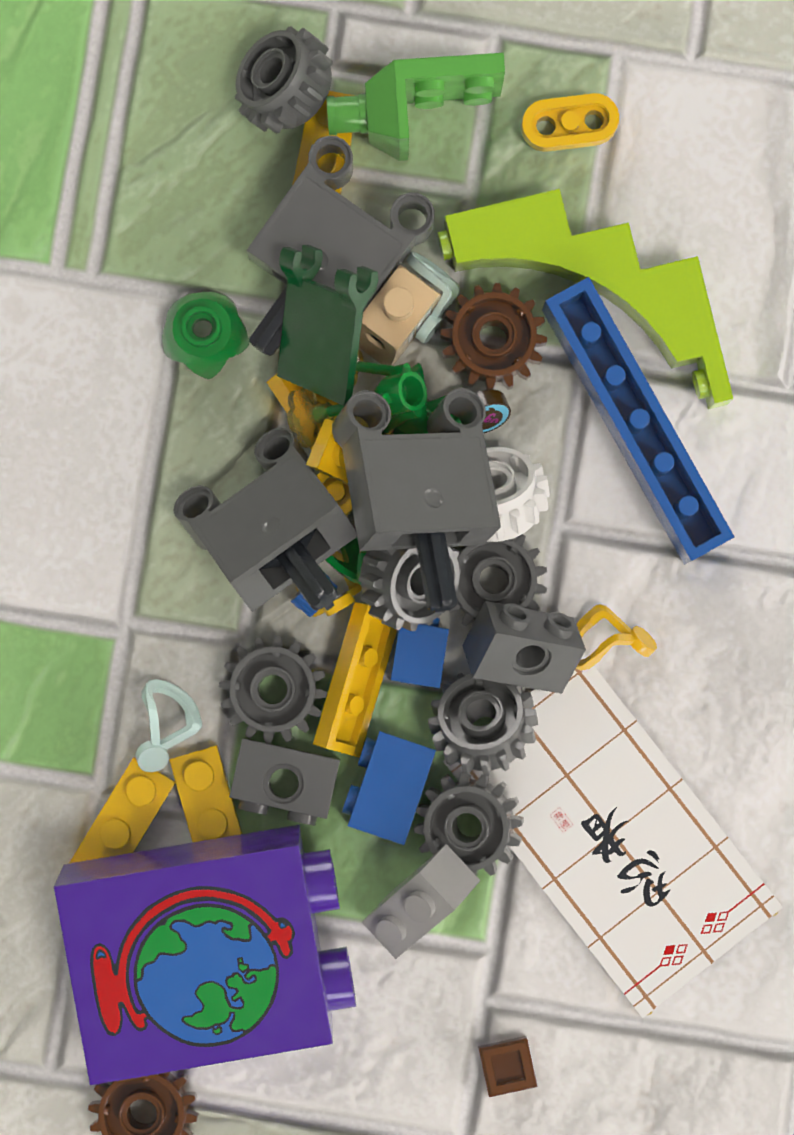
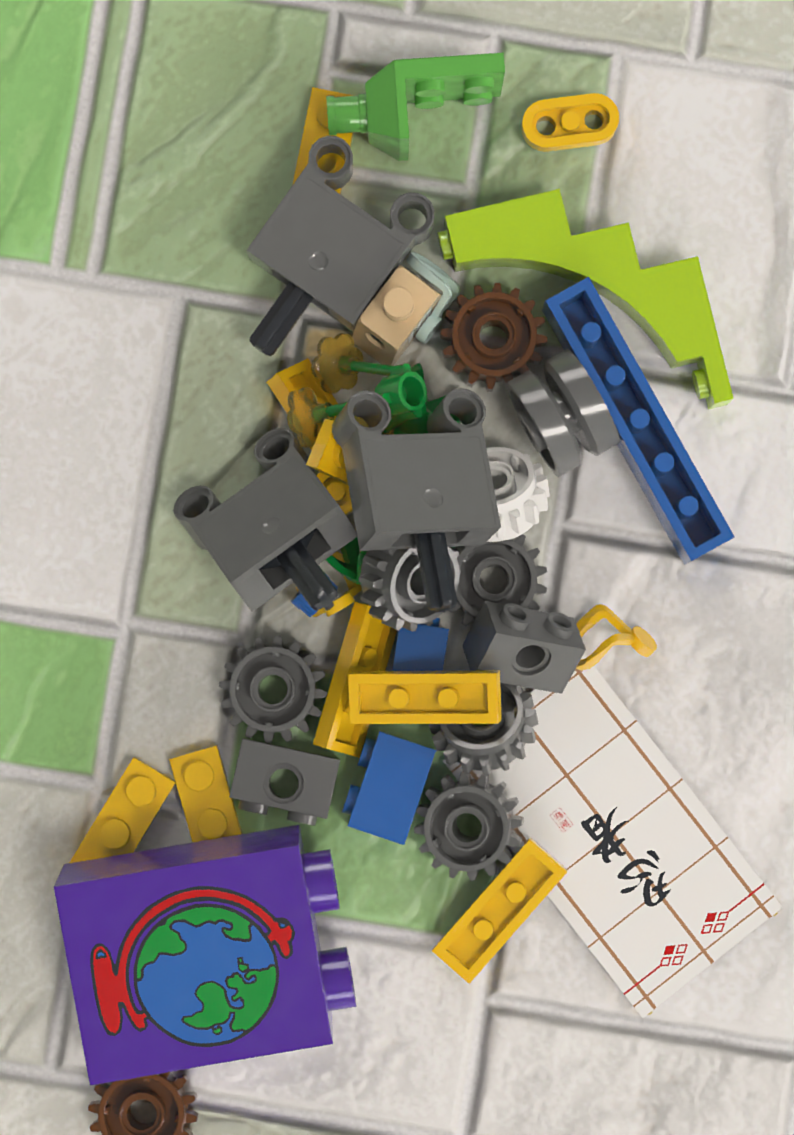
light aqua piece [136,679,202,772] -> none
green piece [162,291,249,379] -> none
dark grey gear [235,26,333,134] -> none
dark green flag [277,245,378,406] -> none
light grey brick [361,844,480,959] -> none
dark brown tile [476,389,511,433] -> none
reddish brown tile [478,1036,538,1097] -> none
none -> yellow plate [348,670,502,724]
none -> yellow plate [432,837,567,984]
none -> dark grey wheel [506,349,620,478]

